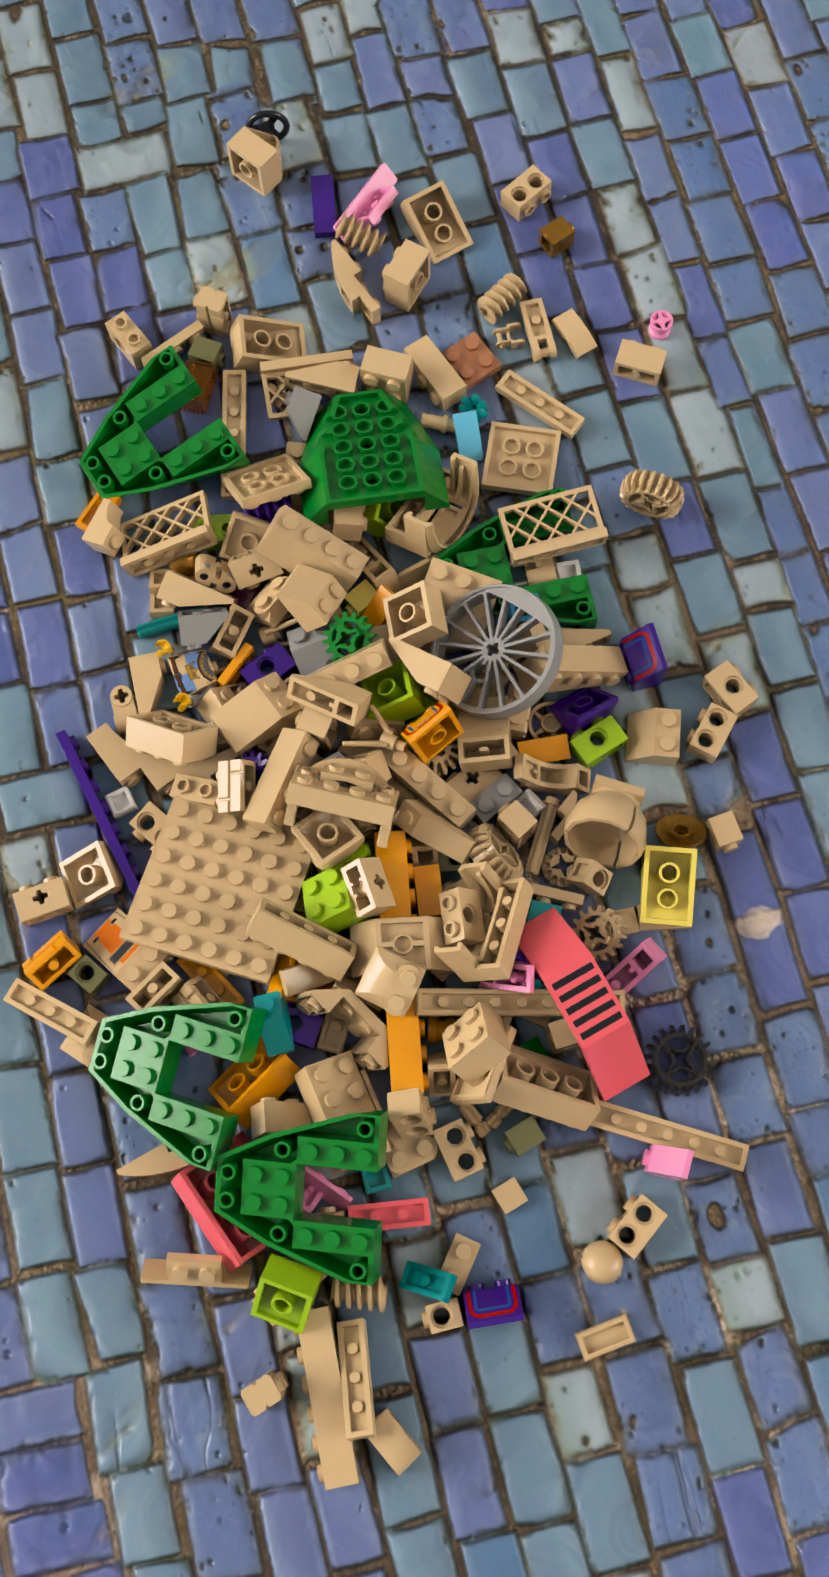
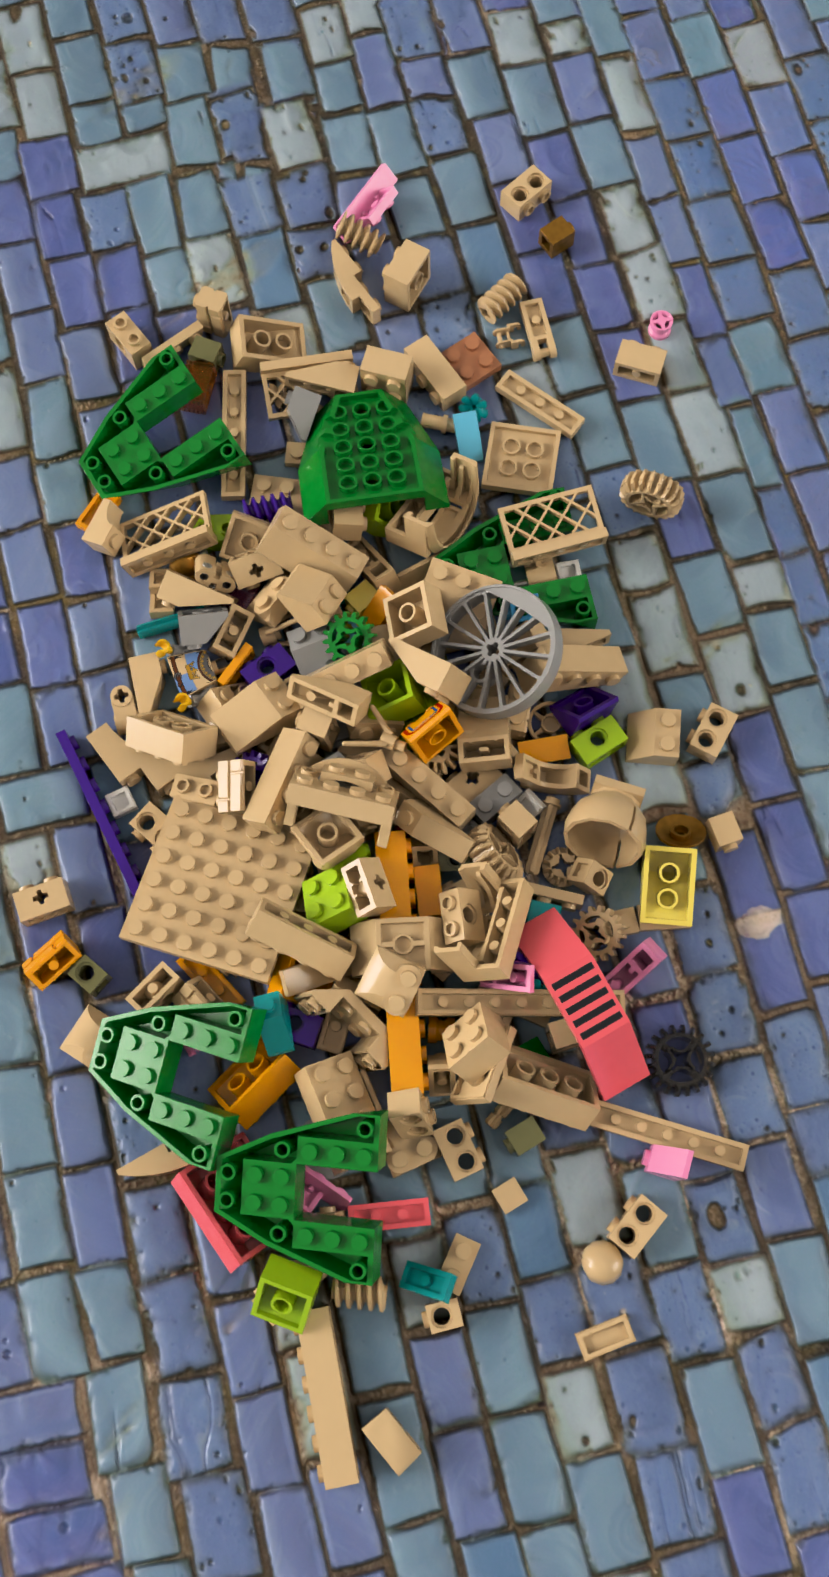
tan plate [3,978,101,1047] -> none
tan slope [59,840,123,909] -> none
tan slope [83,908,174,991] -> none
tan bracket [140,1252,253,1289] -> none
tan plate [220,453,312,510] -> none
tan piece [226,110,290,197] -> none
tan brick [241,1369,289,1417] -> none
tan brick [250,1097,311,1139] -> none
dark purple tile [310,174,336,238] -> none
tan plate [337,1318,377,1441] -> none
teal tile [361,1163,393,1195] -> none
tan slope [399,180,474,265] -> none
tan axle [454,1104,491,1138] -> none
dark purple slope [462,1278,524,1329] -> none
tan slope [549,790,577,847] -> none
tan slope [551,308,598,359] -> none
dark purple slope [619,622,668,692] -> none
tan brick [700,660,759,717] -> none

